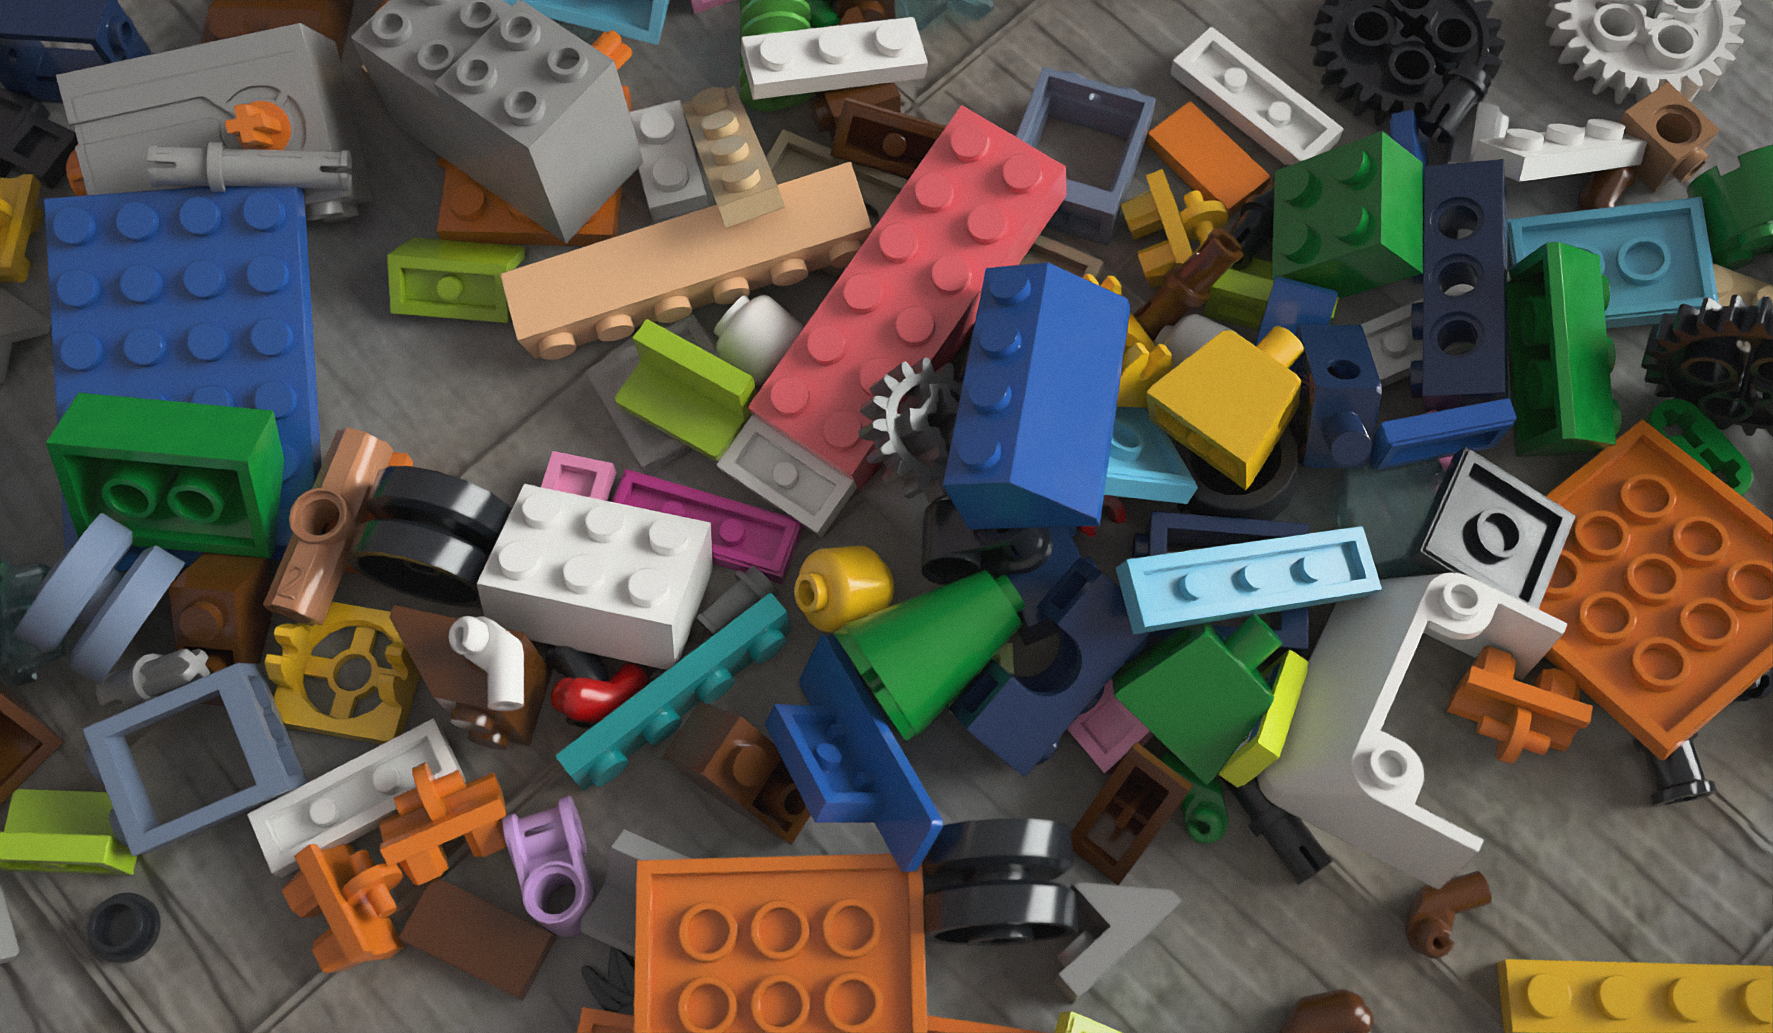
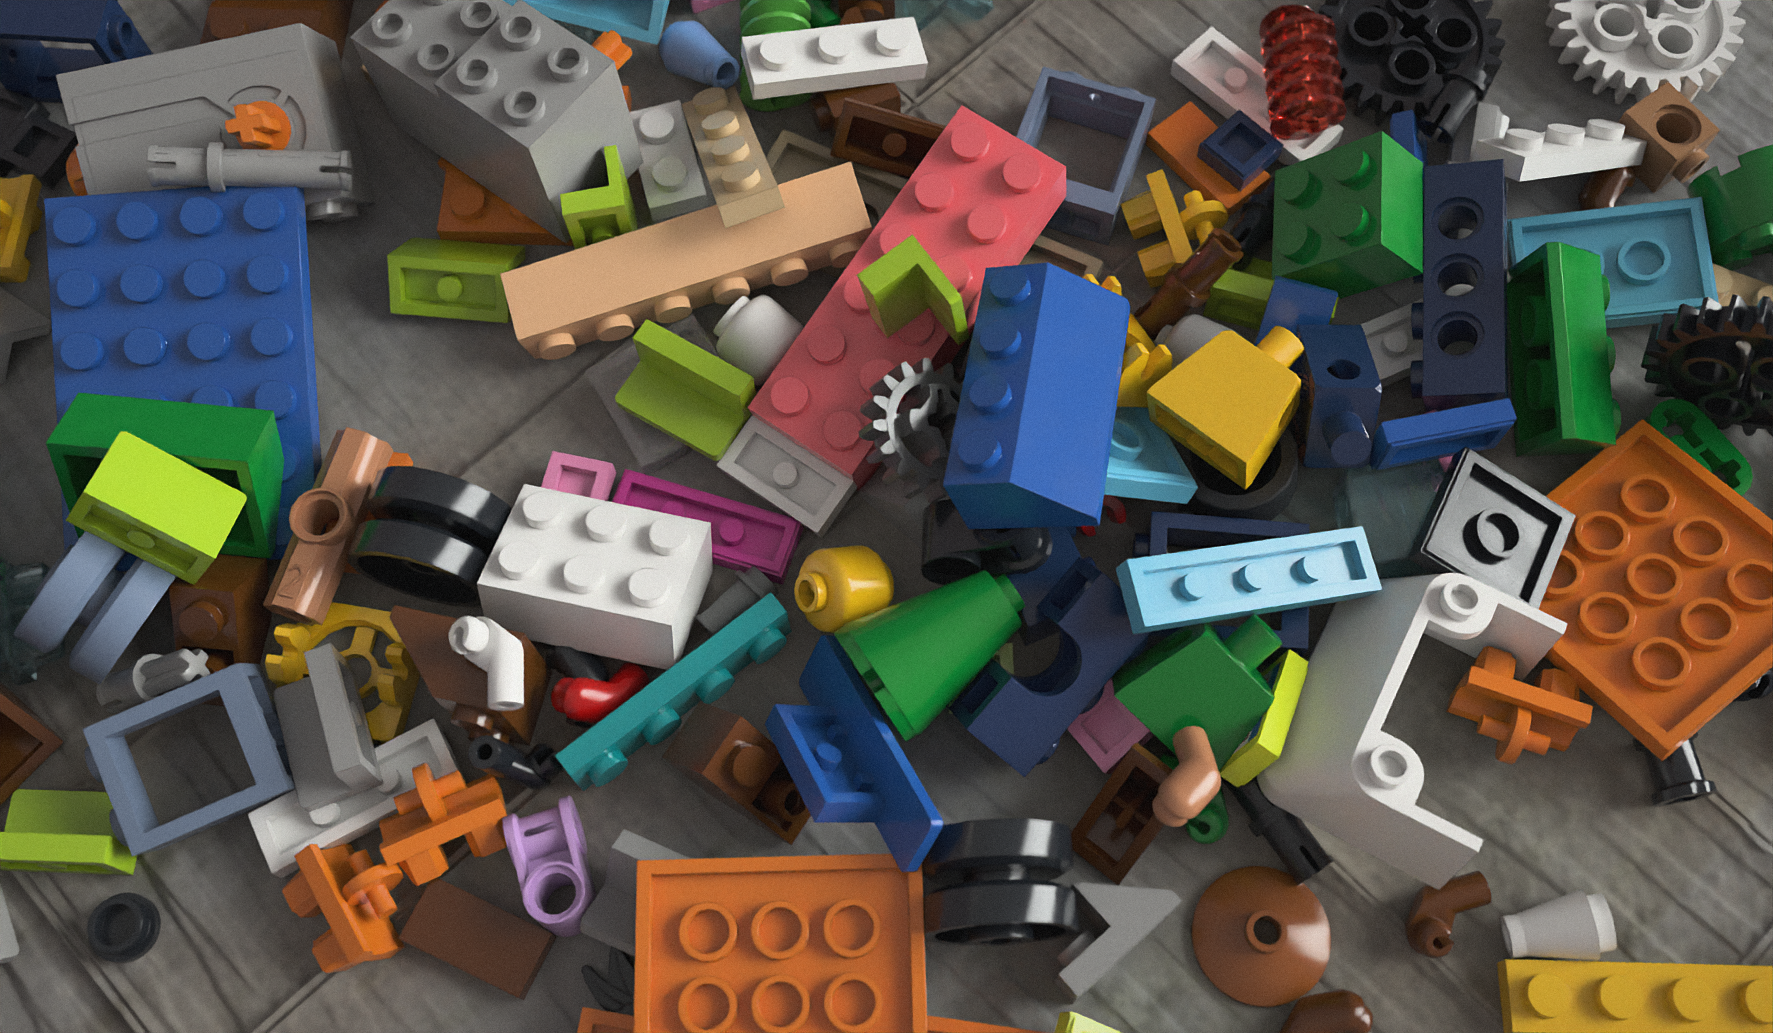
none -> lime panel [65,431,247,585]
none -> light grey panel [273,643,383,812]
none -> black arm [469,735,563,790]
none -> lime panel [560,145,638,250]
none -> medium blue cone [659,21,739,89]
none -> lime panel [857,234,969,345]
none -> nougat arm [1152,726,1221,827]
none -> dark orange dish [1191,866,1331,1007]
none -> dark blue tile [1197,109,1284,192]
none -> clear red piece [1258,4,1347,141]
none -> white cone [1501,889,1617,960]

